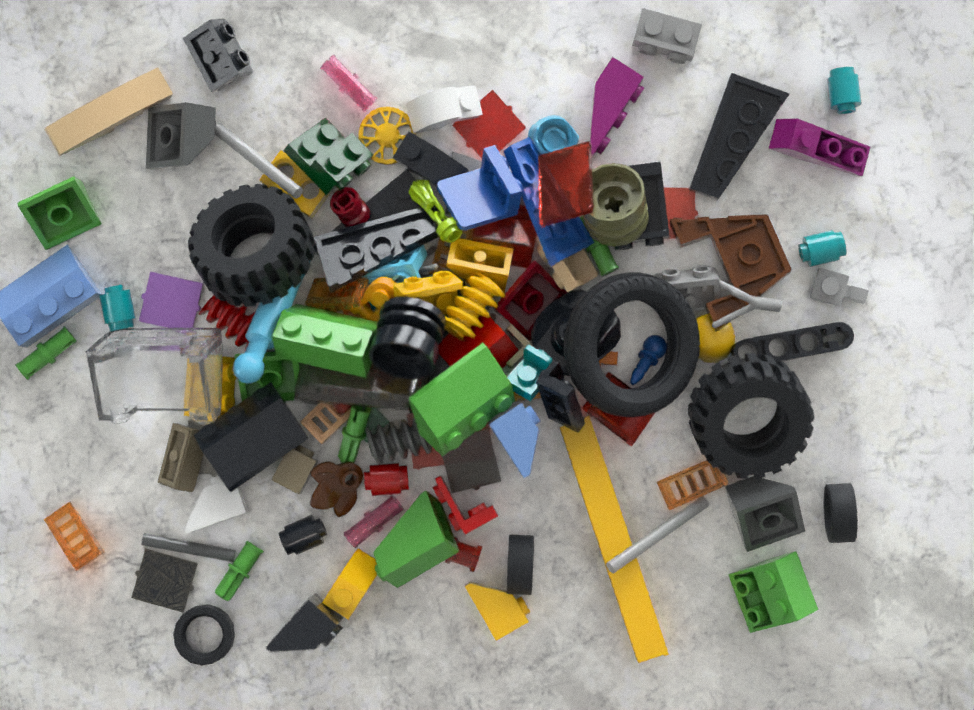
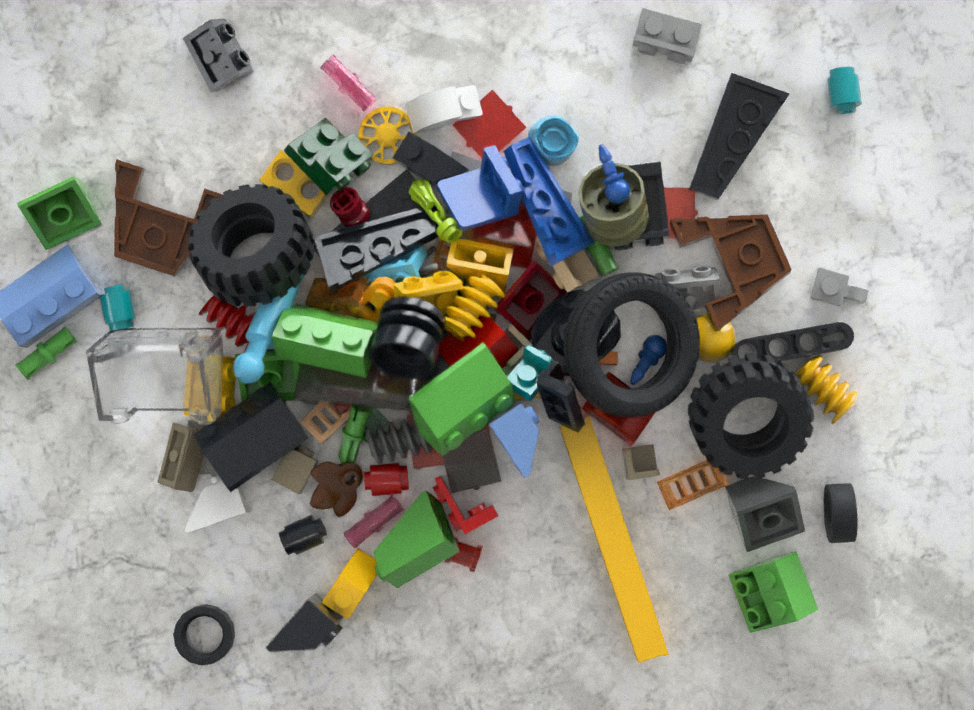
tan slope [44,67,173,156] -> none
clear orange slope [44,502,105,571] -> none
clear smoke piece [131,548,198,613] -> none
medium lavender piece [139,272,203,333] -> none
dark grey bar [141,533,236,562] -> none
dark grey slope [146,102,216,169] -> none
light grey bar [215,123,303,198] -> none
bright green axle [215,541,264,601] -> none
yellow slope [465,582,530,641] -> none
black tyre [507,535,534,595] -> none
clear red piece [538,141,594,227] -> none
magenta slope [588,57,644,159] -> none
light grey bar [606,496,709,573] -> none
light grey plant [712,281,782,328] -> none
magenta slope [769,118,871,176] -> none
teal brick [798,230,847,267] -> none
none -> reddish brown wing [114,159,223,277]
none -> blue bar [599,144,630,204]
none -> dark tan panel [622,444,660,480]
none -> yellow piece [795,354,858,424]

